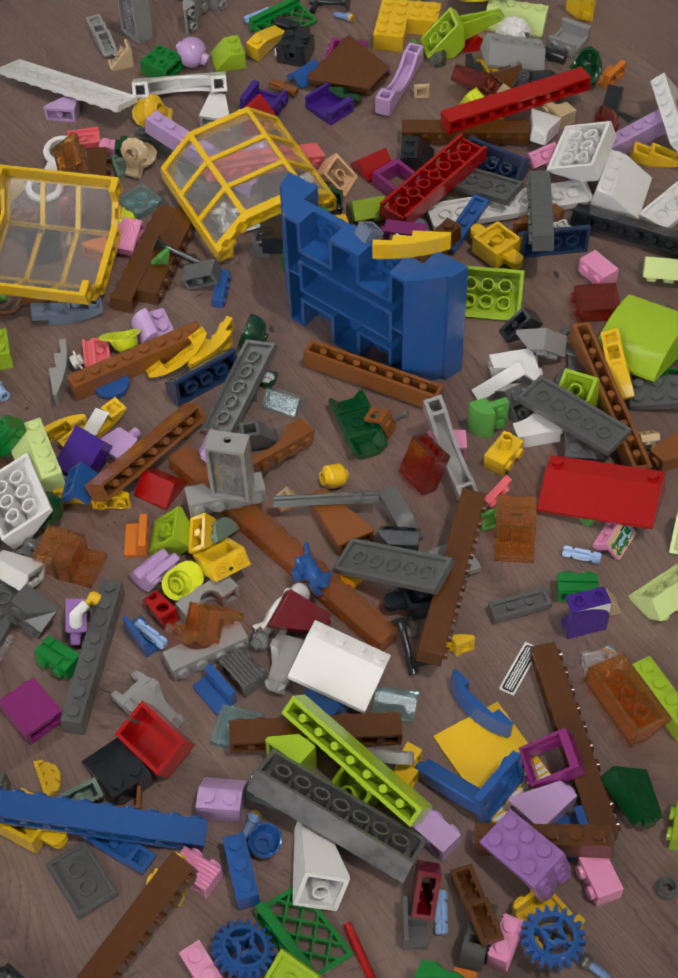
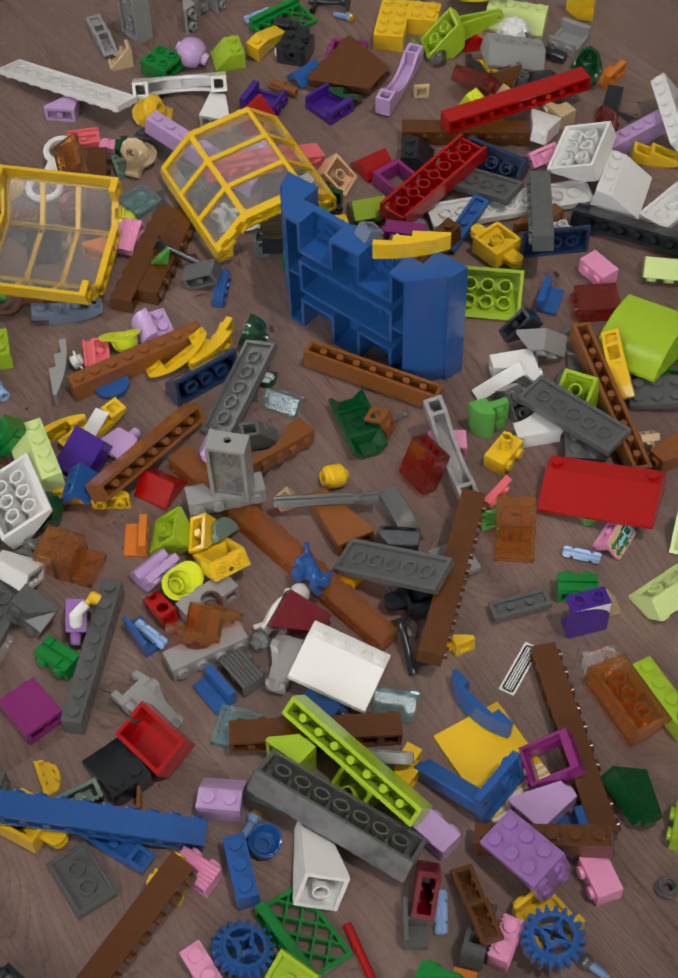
none -> blue panel [536,276,565,316]

